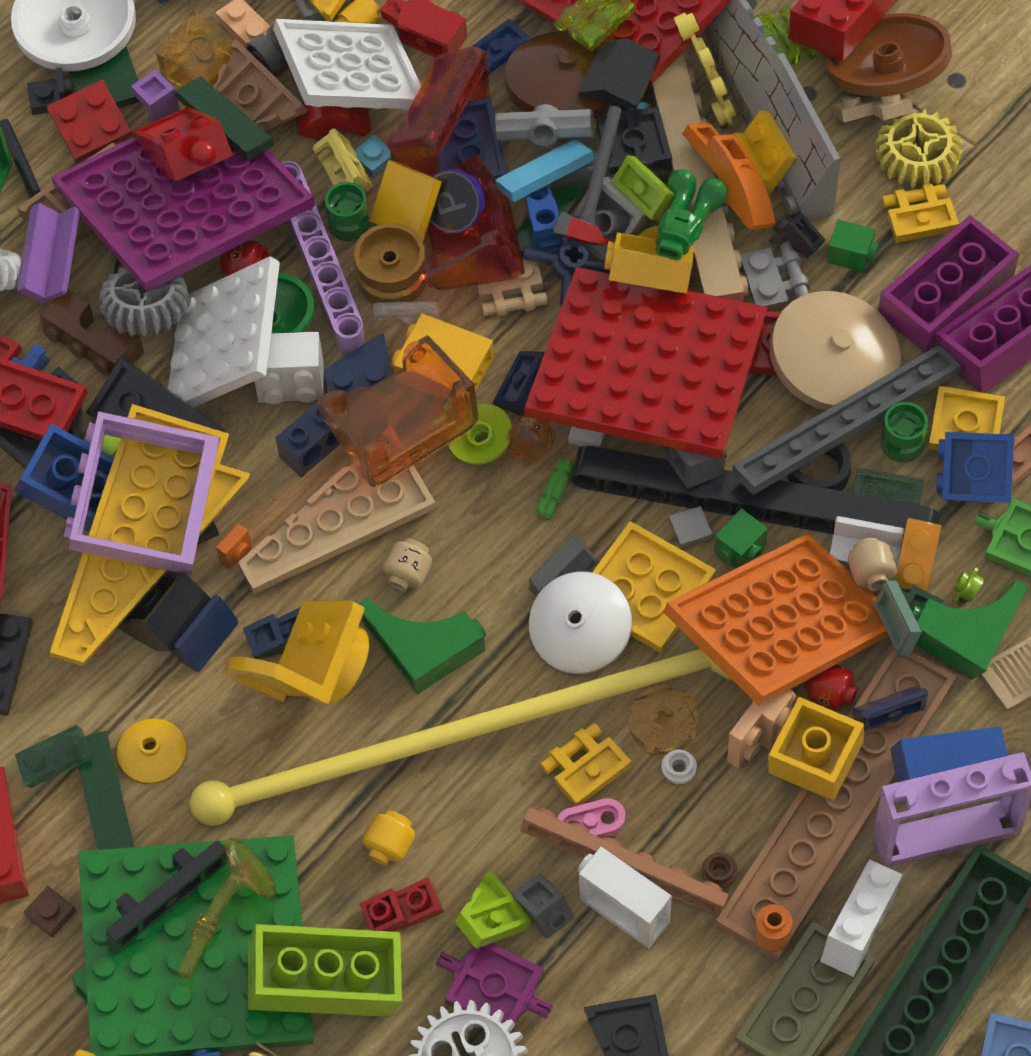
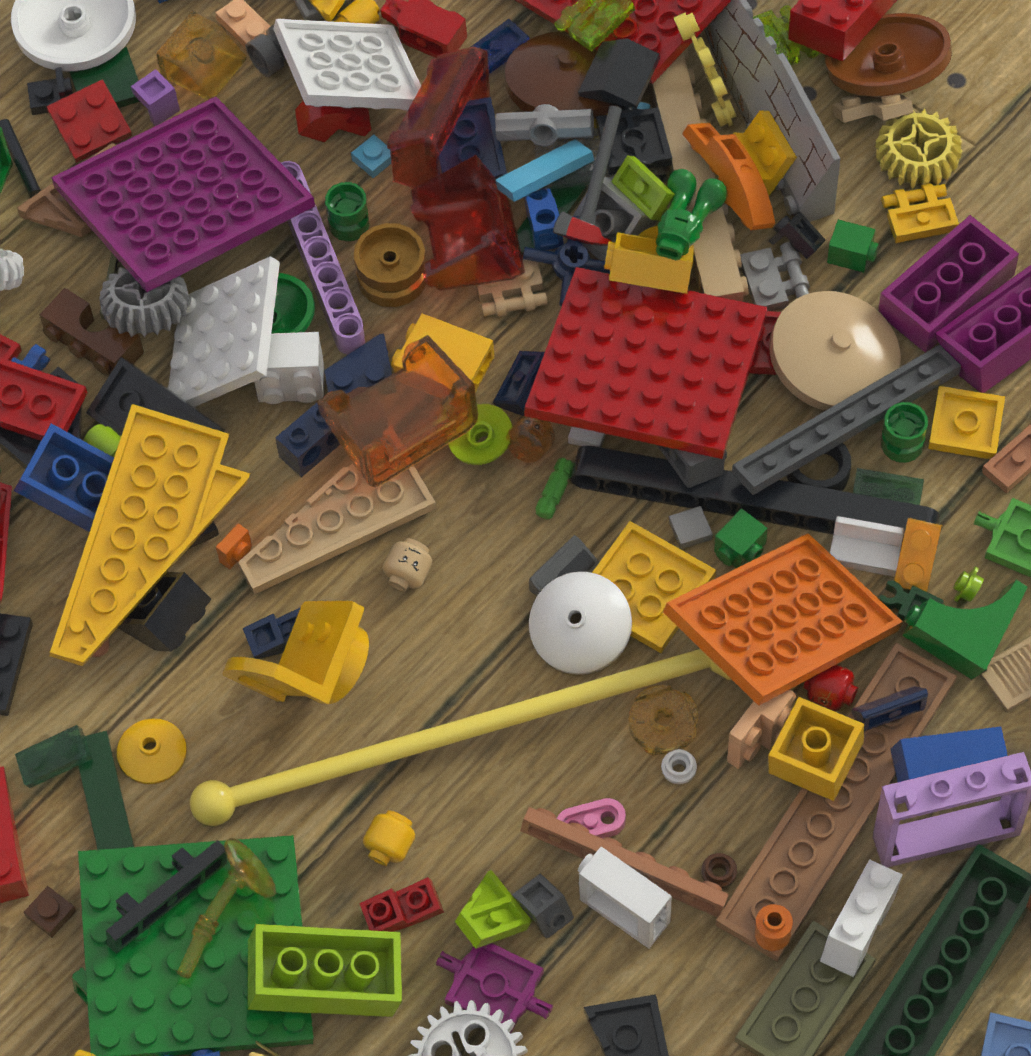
medium lavender panel [17,203,80,304] -> none
lavender window [64,411,220,575] -> none
red slope [132,106,233,181] -> none
dark blue slope [174,595,238,672] -> none
dark green tile [175,76,274,160] -> none
medium nougat wing [213,39,308,131] -> none
red head [220,240,270,276] -> none
light yellow hinge [312,128,373,193] -> none
green arch [357,597,486,694] -> none
yellow tile [369,160,442,242] -> none
clear plate [374,301,441,325] -> none
black tile [429,168,485,234] -> none
yellow plate [539,723,632,806] -> none
tan head [848,538,897,591] -> none
sand green tile [874,580,922,656] -> none
blue plate [936,432,1015,503] -> none

